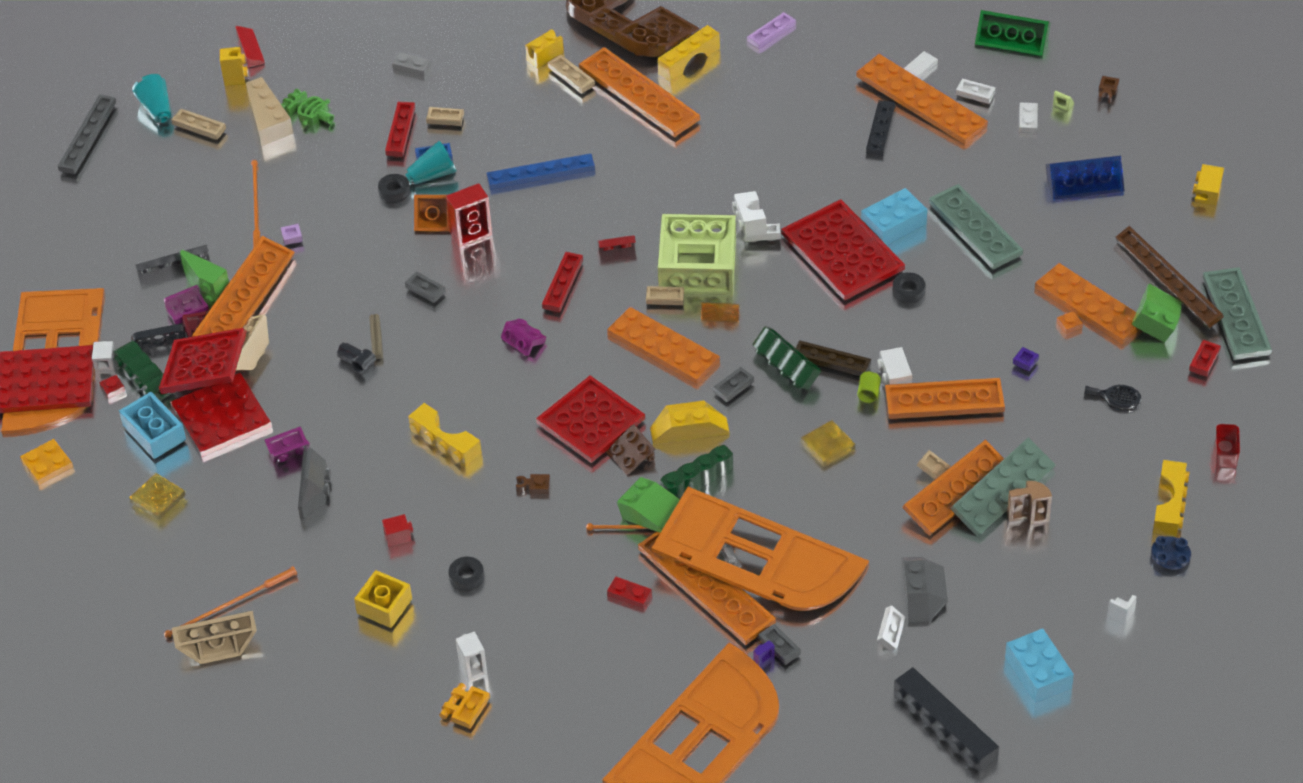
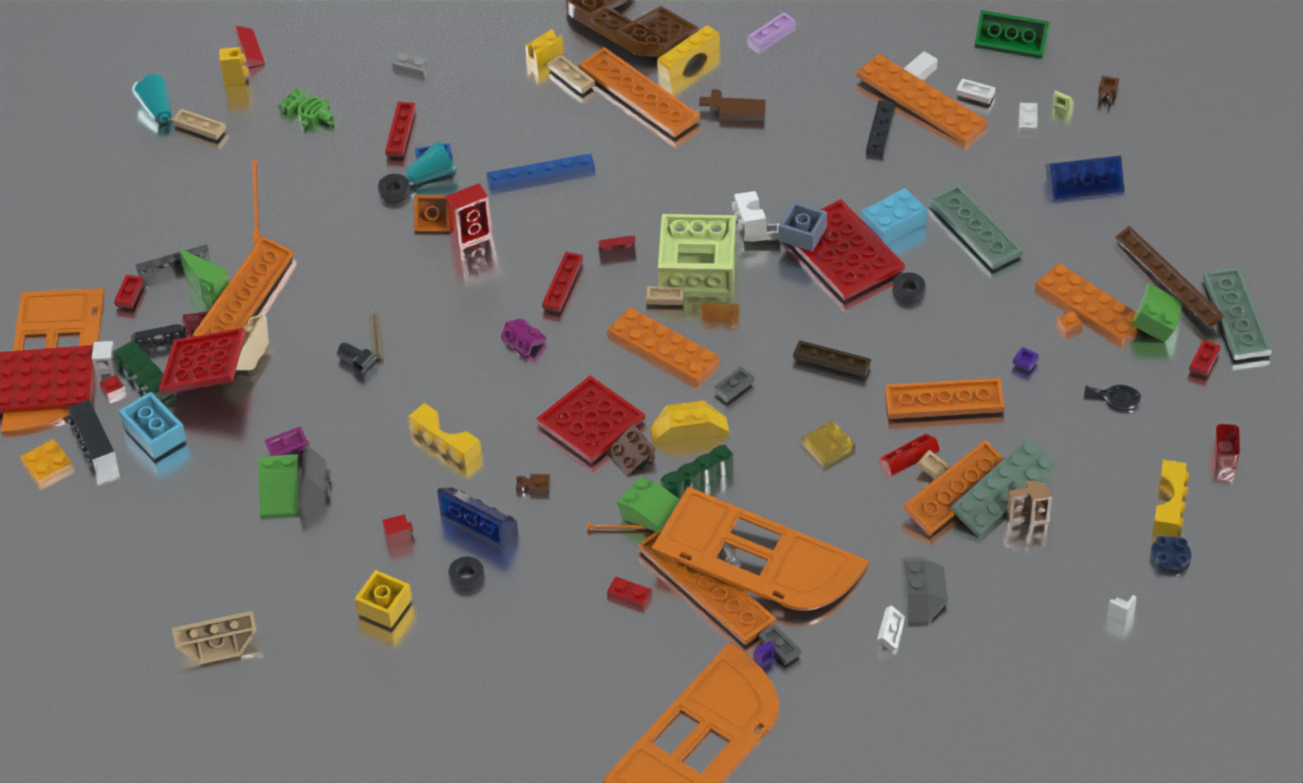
dark grey plate [58,94,116,174] -> none
clear yellow plate [129,473,186,520] -> none
magenta bracket [164,285,209,324] -> none
orange piece [164,566,297,638] -> none
red plate [171,373,272,457] -> none
tan wedge [246,77,293,146] -> none
lavender plate [281,224,303,245] -> none
dark grey plate [405,271,446,303] -> none
tan plate [426,107,464,126] -> none
light orange plate [439,683,490,729] -> none
white brick [456,631,487,681] -> none
dark green brick [752,326,821,390] -> none
lime piece [857,371,881,403] -> none
white brick [877,347,912,385] -> none
black brick [894,667,999,772] -> none
medium azure brick [1005,628,1074,703] -> none
yellow brick [1192,164,1224,206] -> none
none -> black brick [67,399,118,472]
none -> red plate [114,275,144,309]
none -> bright green slope [258,454,300,517]
none -> clear blue slope [437,487,518,549]
none -> reddish brown piece [699,89,766,122]
none -> sand blue brick [778,201,827,252]
none -> red slope [878,434,940,475]

